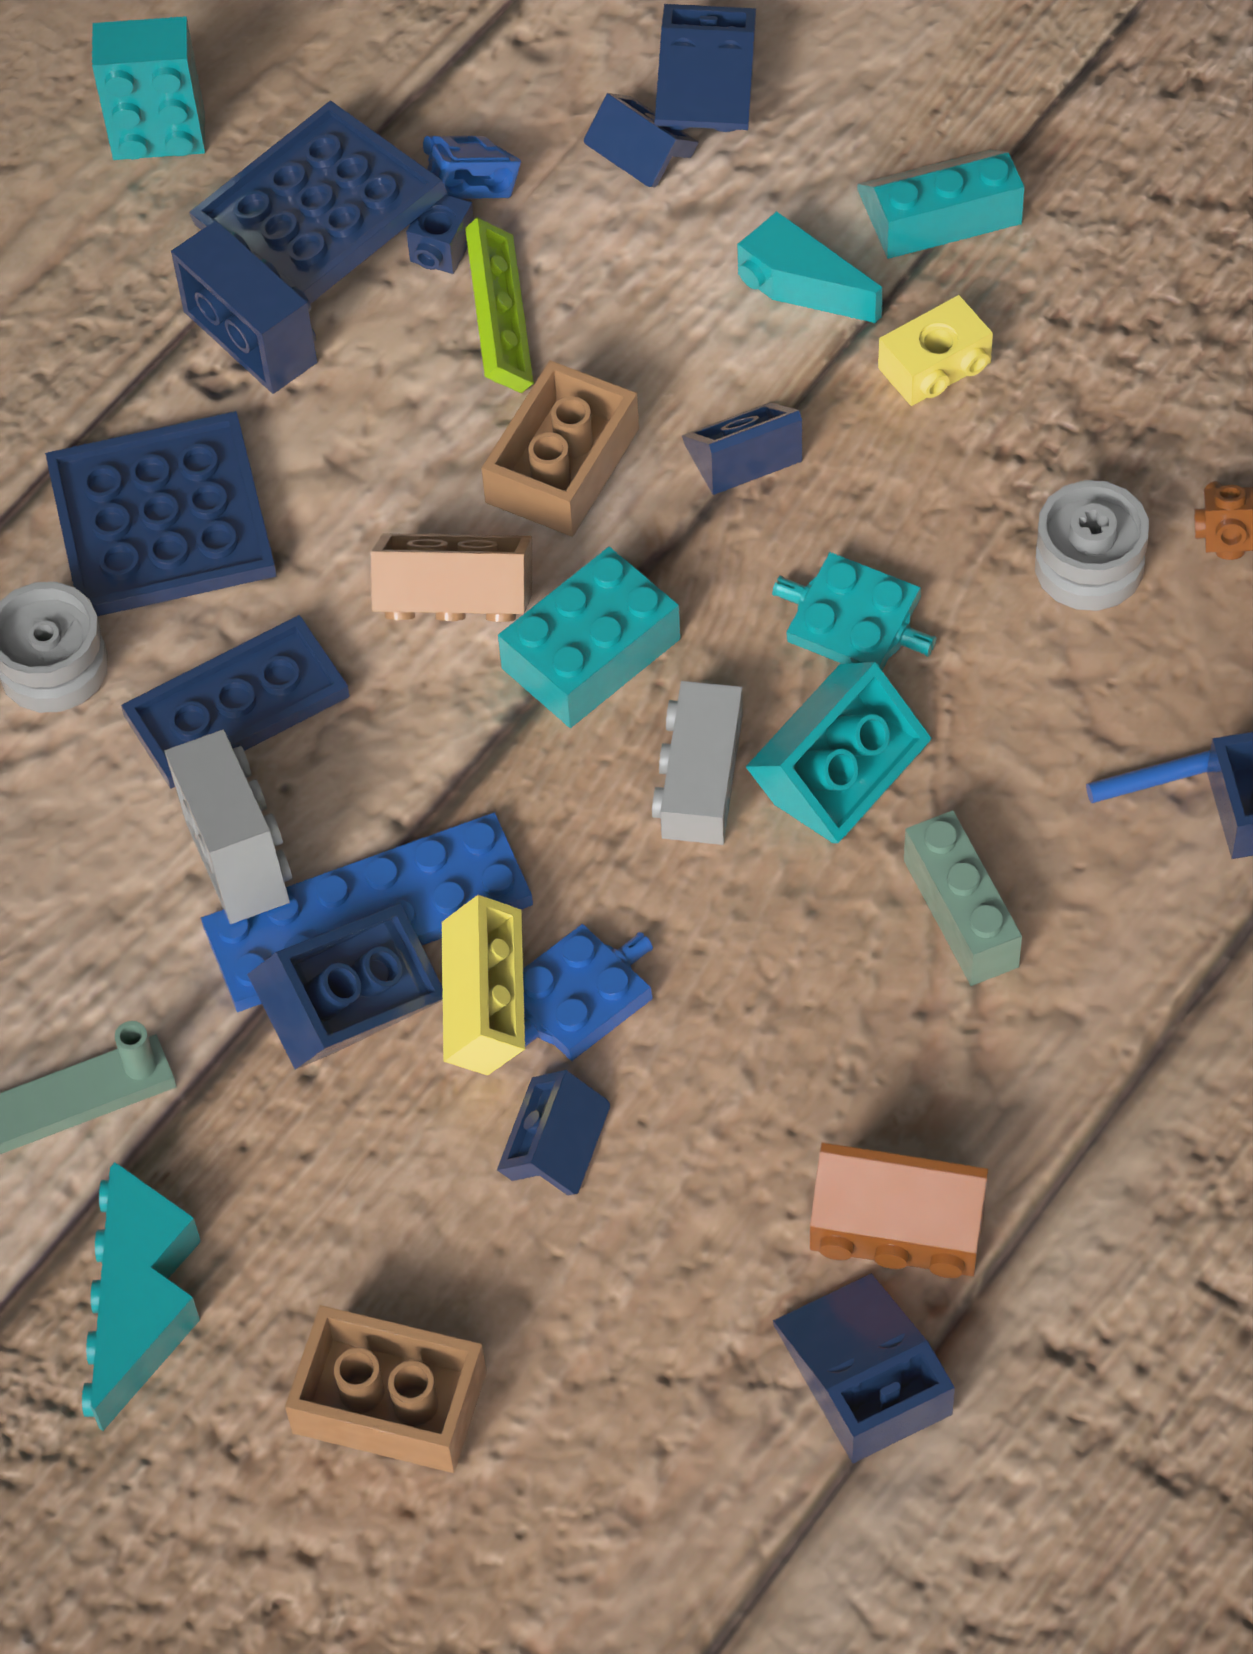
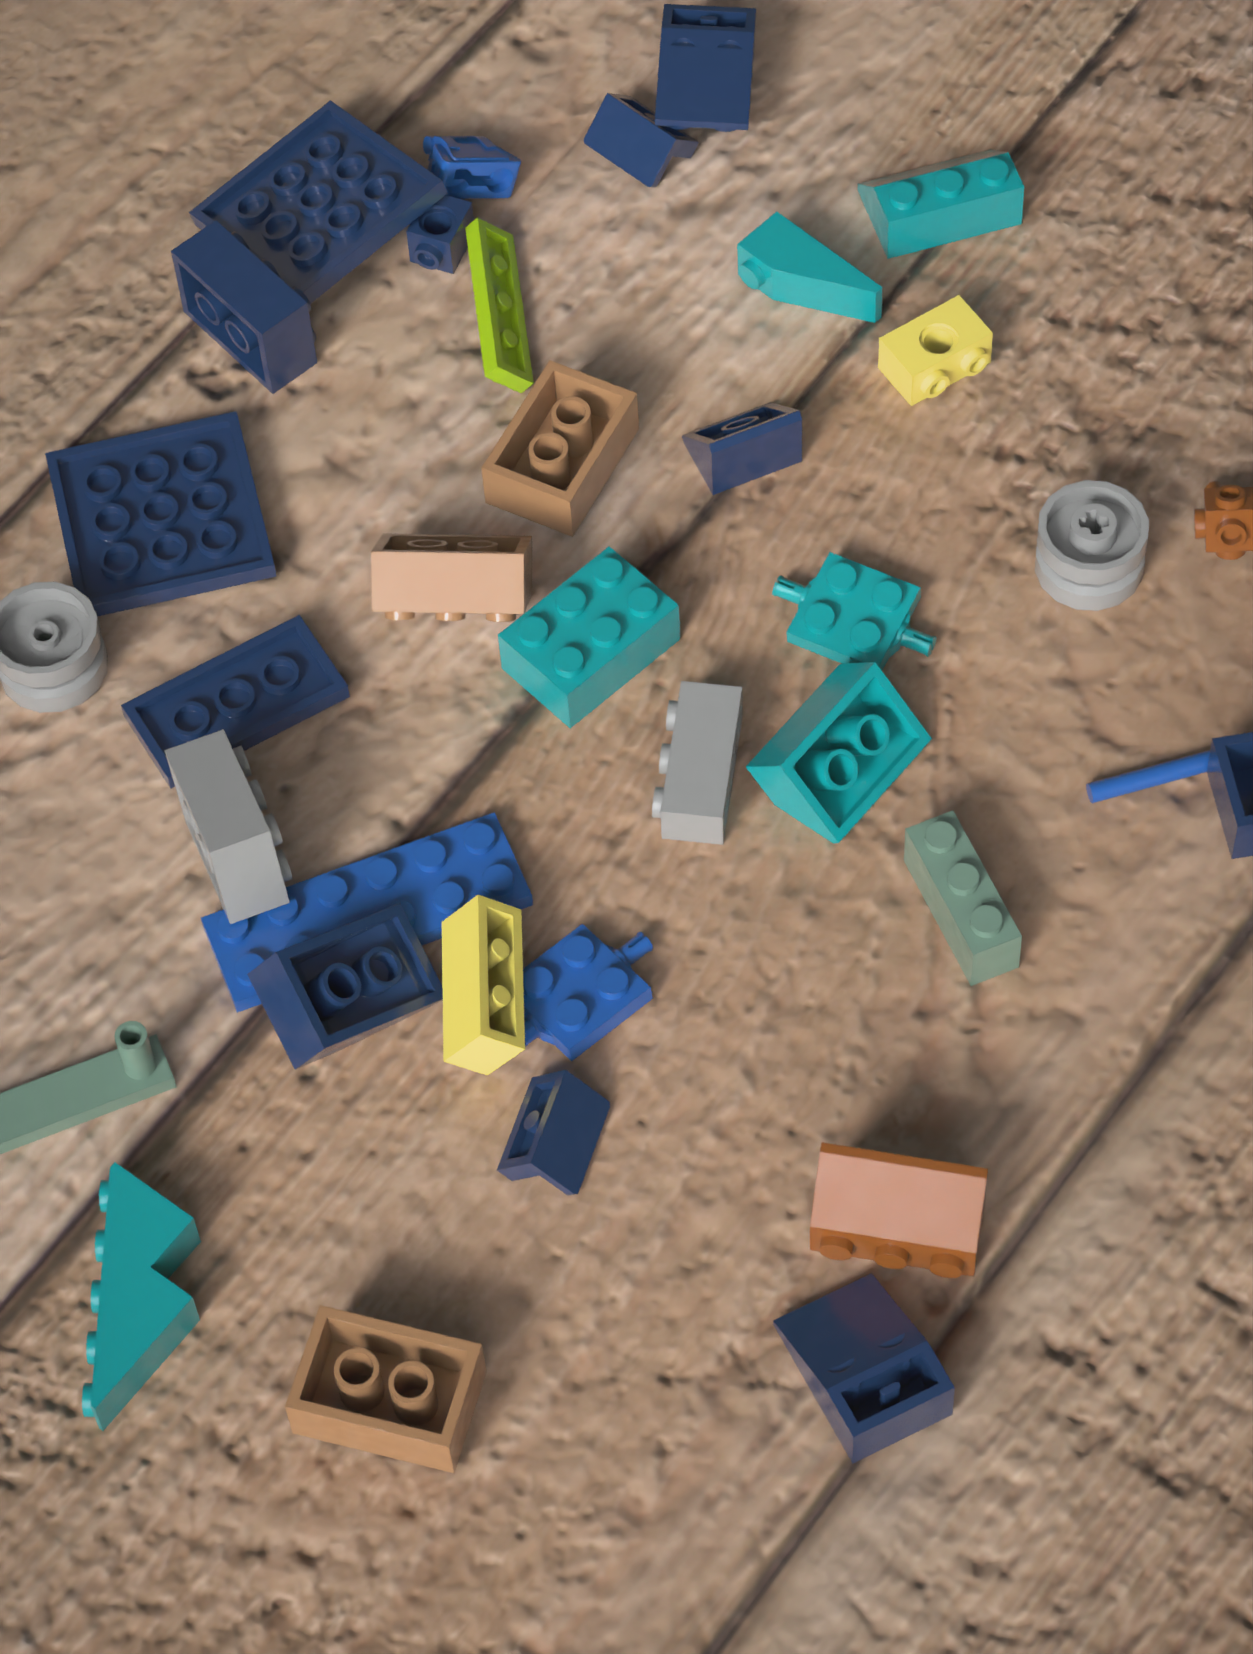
teal brick [92,16,205,160] -> none

